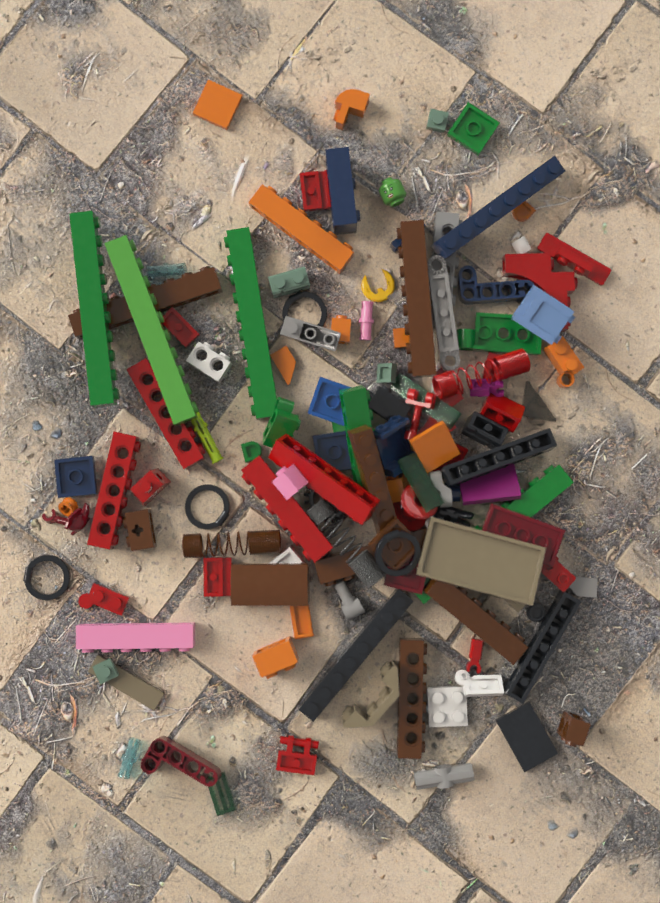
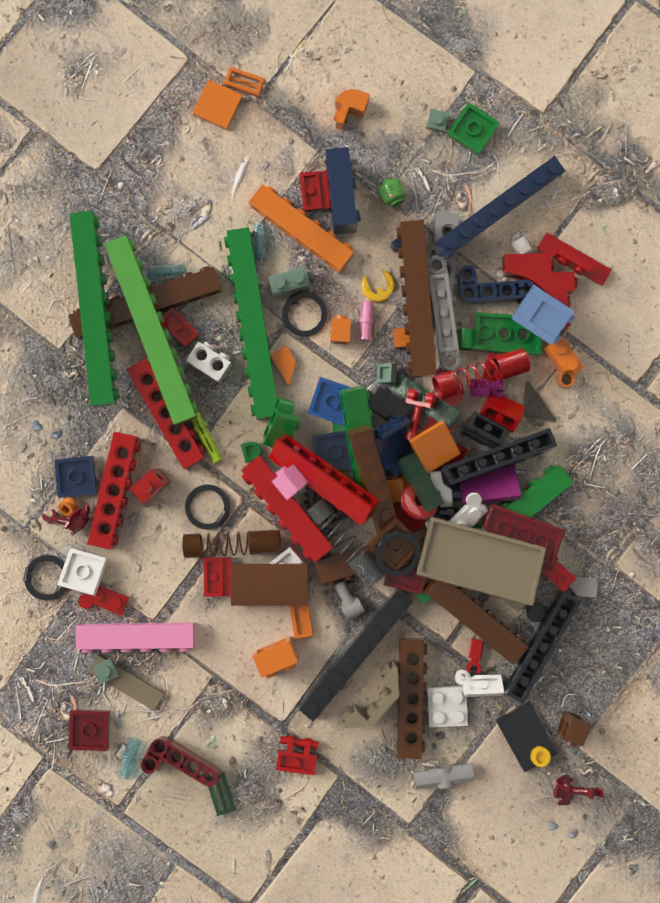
reddish brown brick [123,509,157,551] -> none
light grey slope [280,316,341,351] -> none
orange tile [512,201,536,222] -> none
none -> white plate [57,548,108,596]
none -> dark red plate [68,709,110,751]
none -> orange tile [224,67,266,98]
none -> clear light blue pin [253,221,268,262]
none -> white hinge [449,493,488,528]
none -> yellow tile [530,746,551,767]
none -> dark red piece [553,775,603,806]

